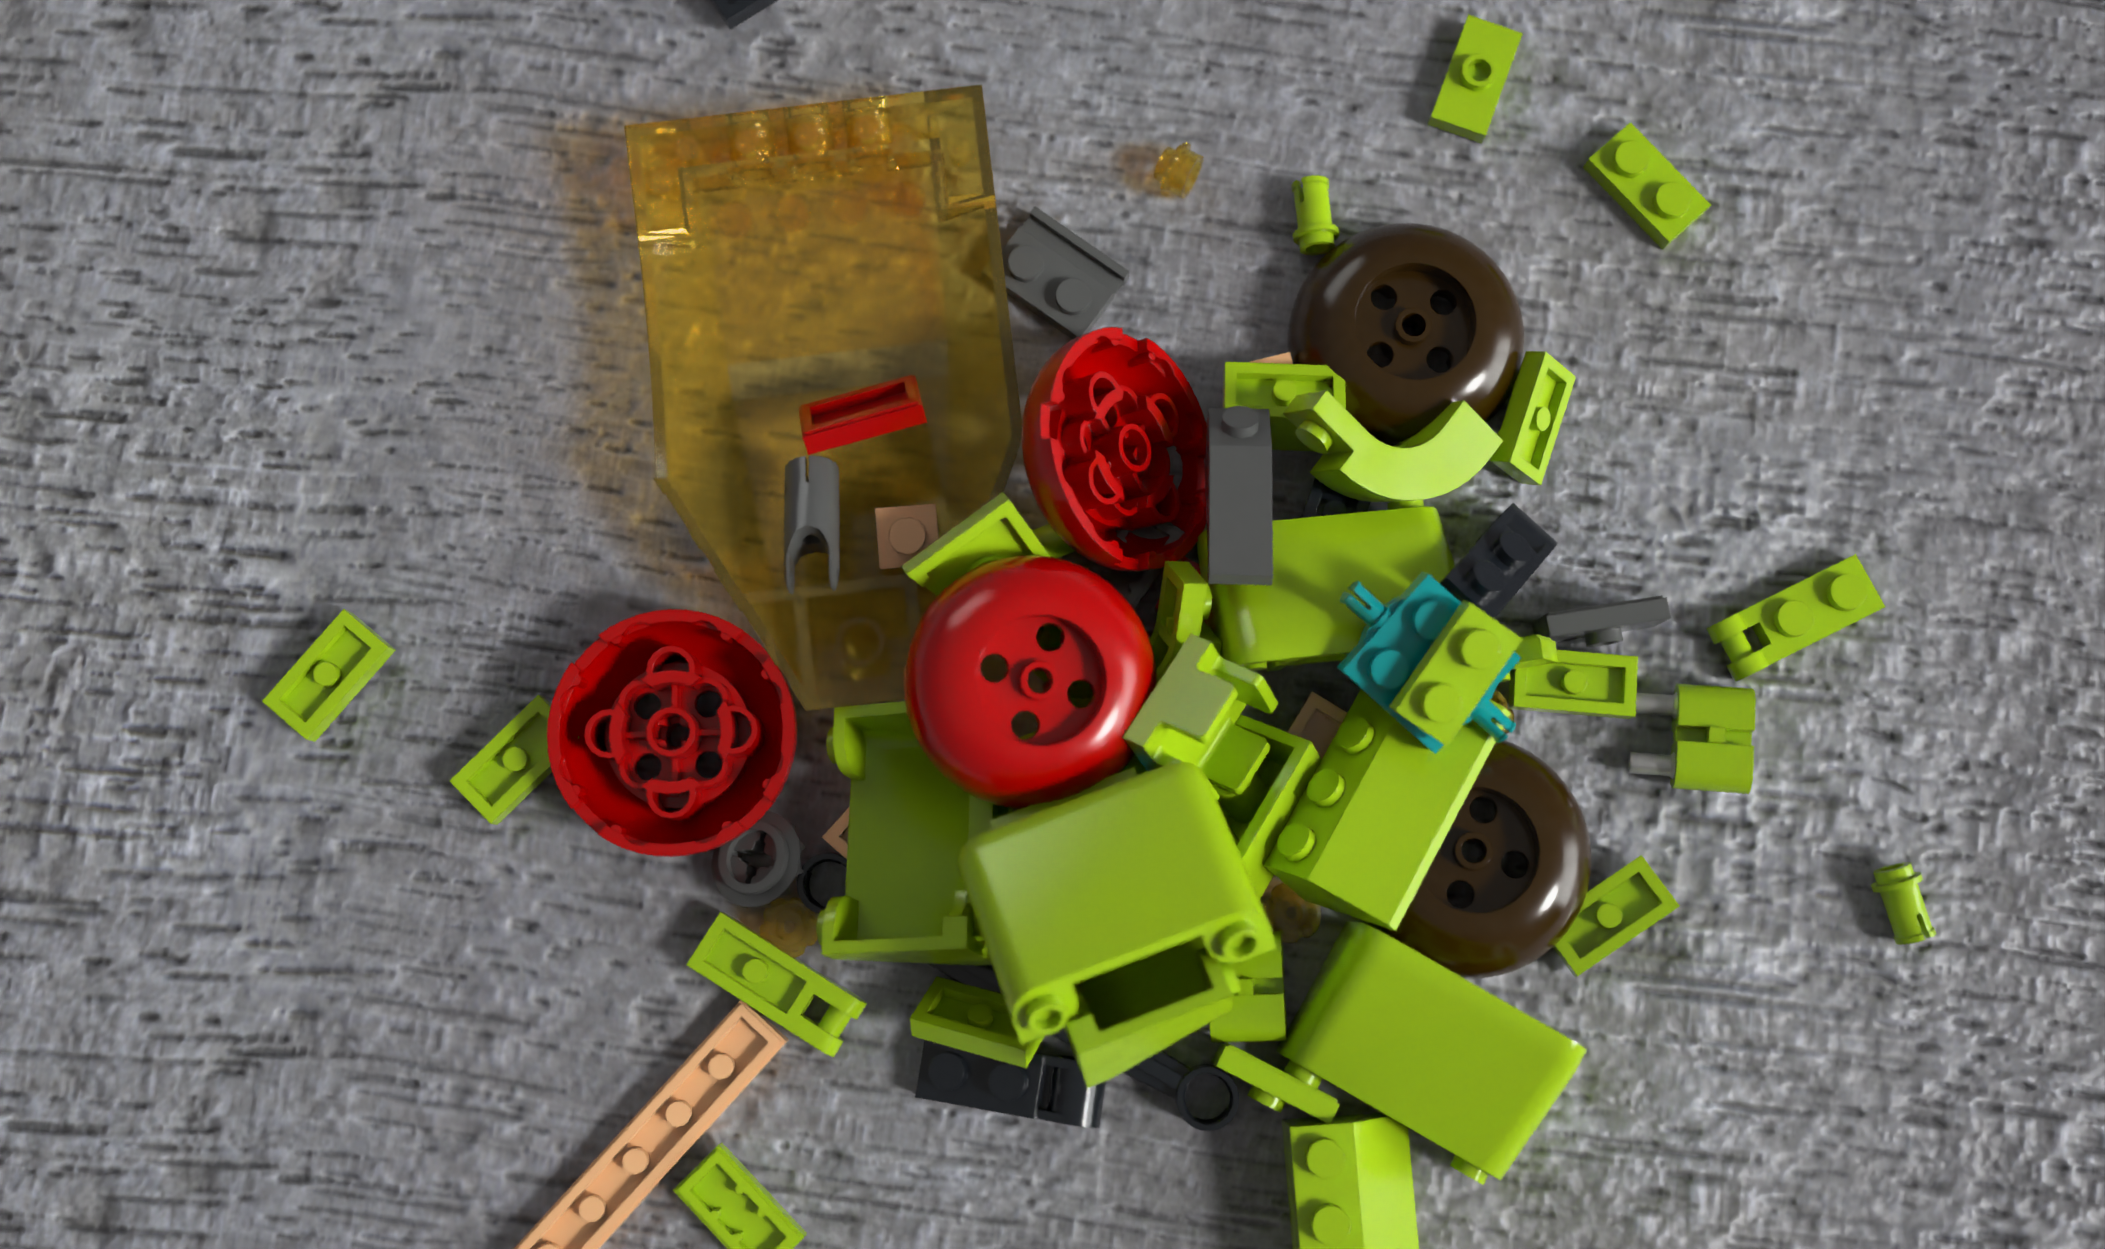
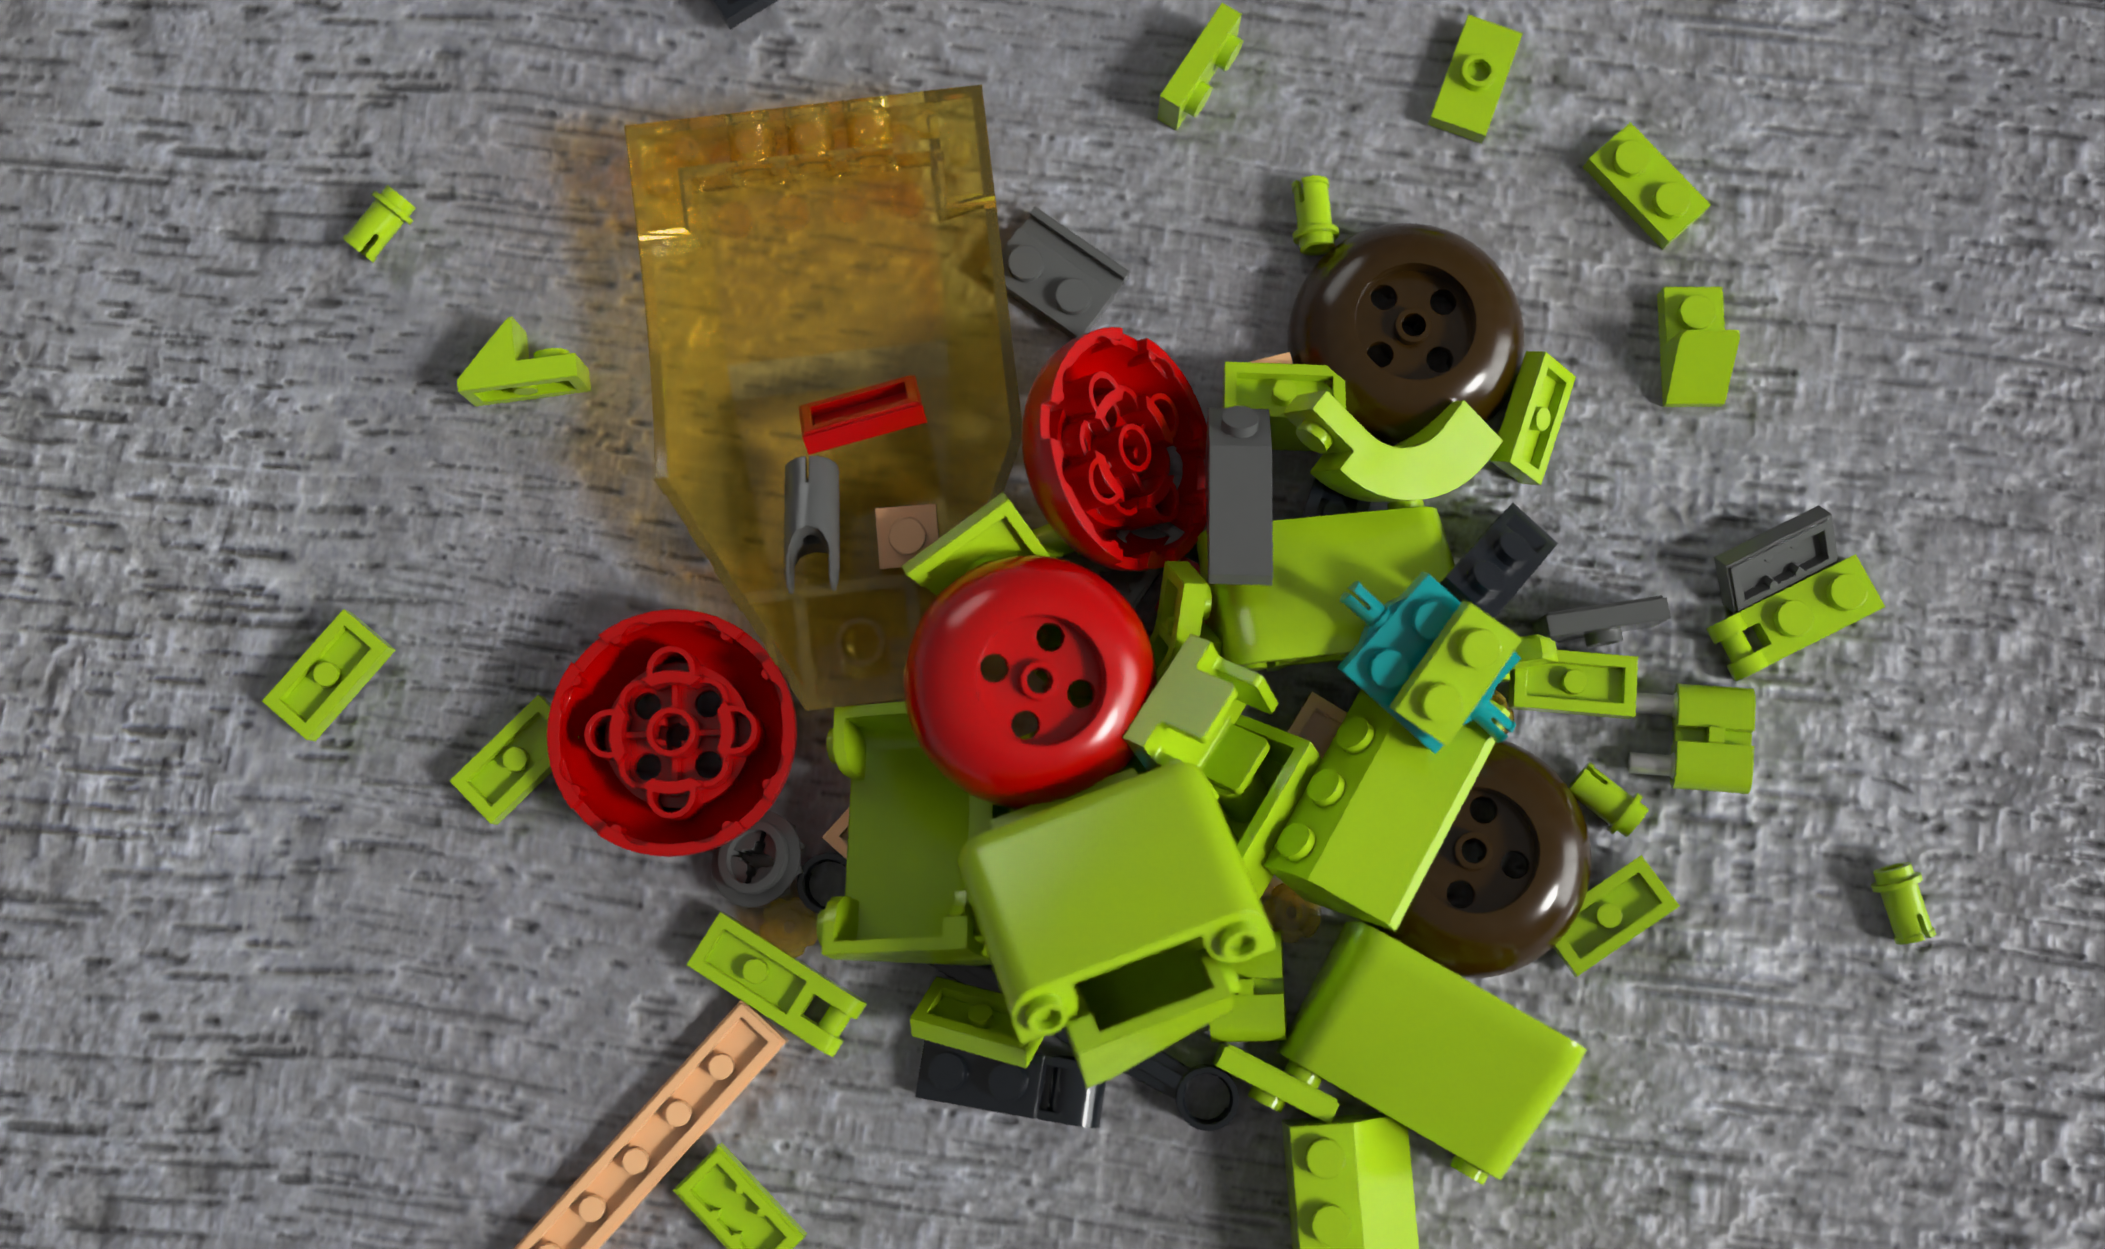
clear yellow plate [1154,142,1204,199] -> none
none -> lime pin [342,185,416,263]
none -> lime slope [457,316,591,407]
none -> lime plate [1157,2,1243,131]
none -> lime pin [1568,762,1649,837]
none -> lime slope [1657,287,1740,407]
none -> dark grey plate [1714,505,1838,614]

